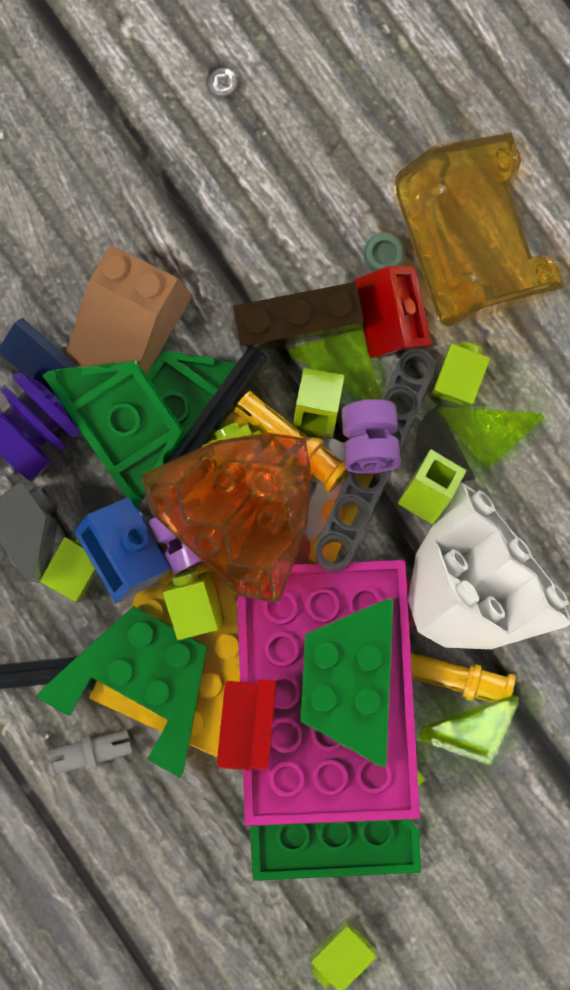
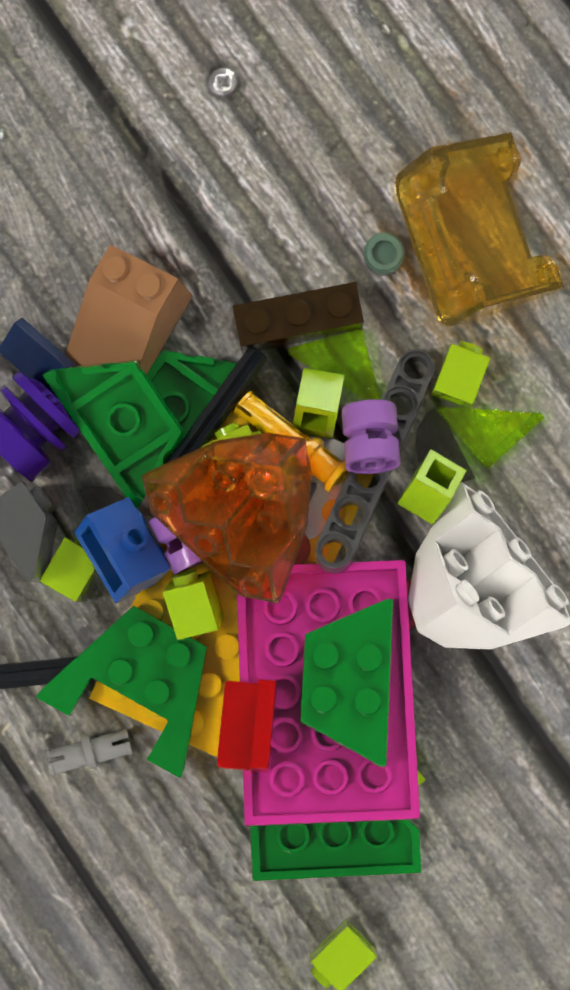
red panel [354,266,432,358] -> none
yellow pin [411,653,516,711] -> none
clear neon green tile [418,695,519,766] -> none

